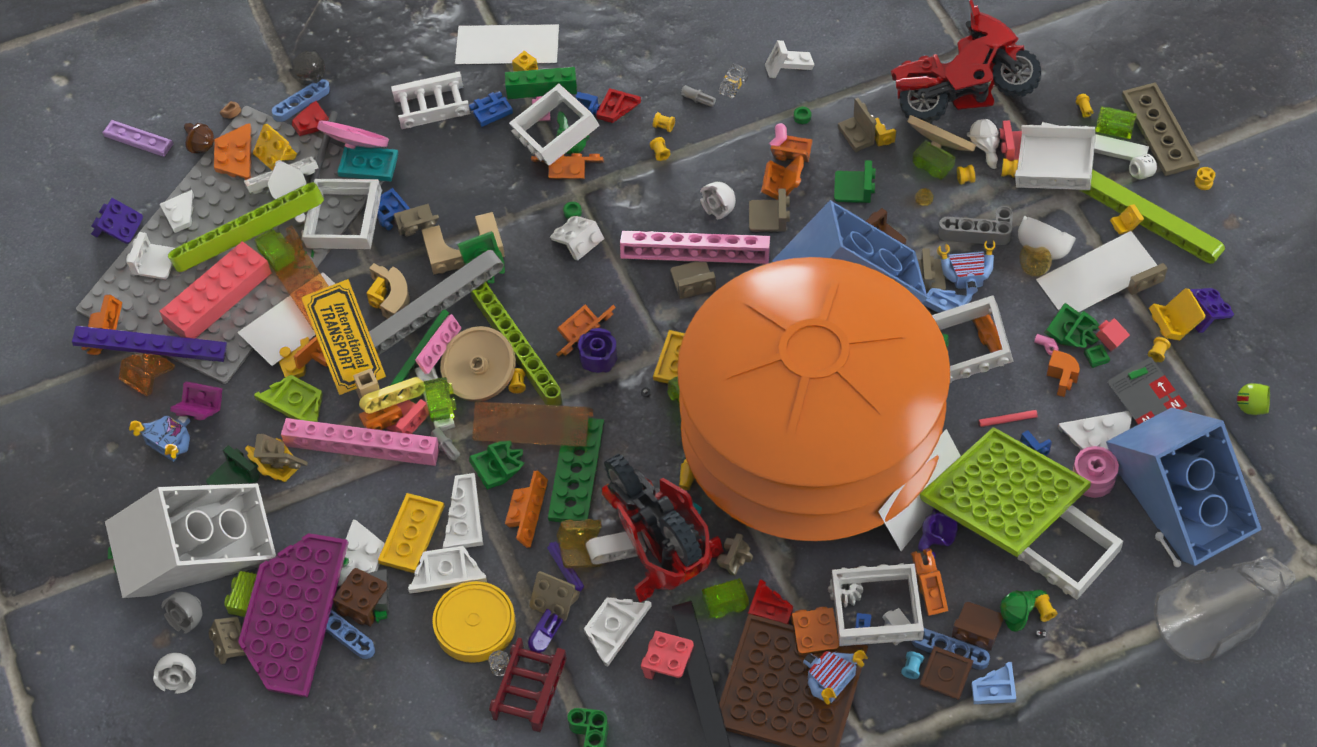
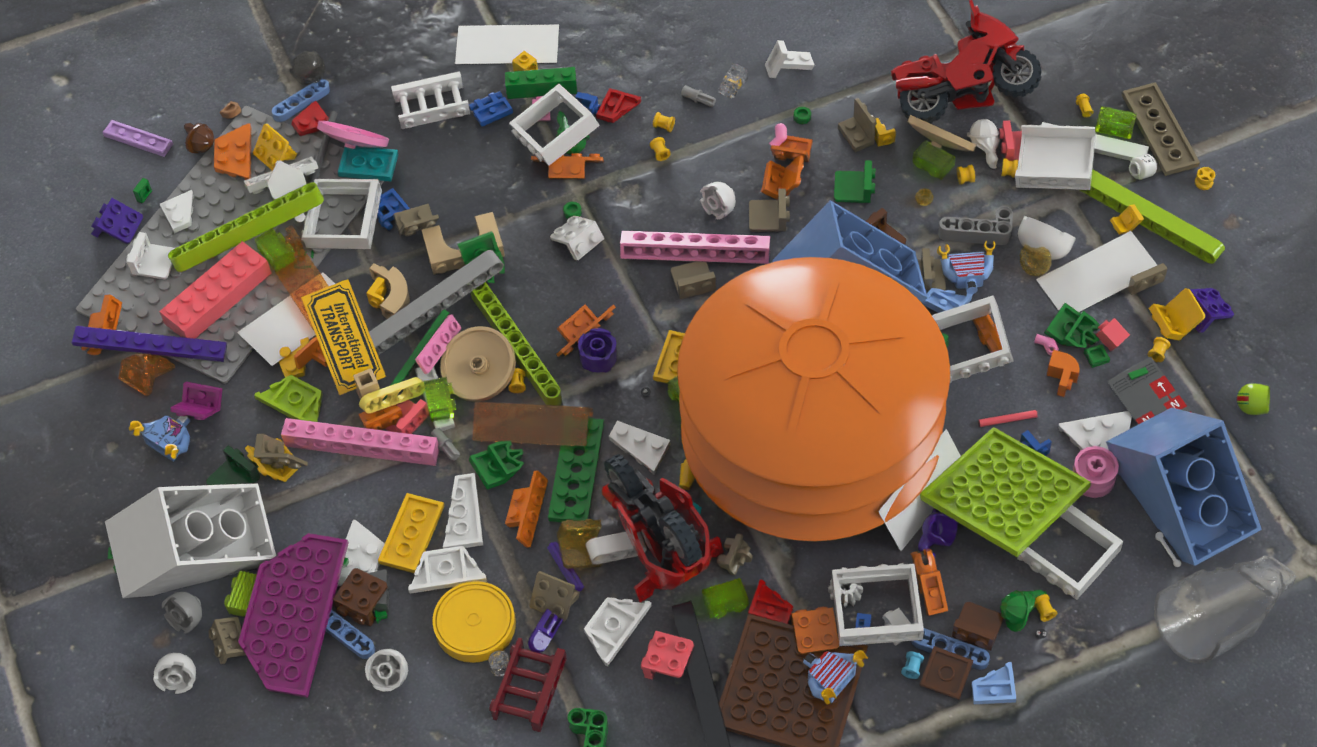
none -> green tile [133,178,152,203]
none -> white cylinder [365,649,408,692]
none -> white wing [609,421,670,475]

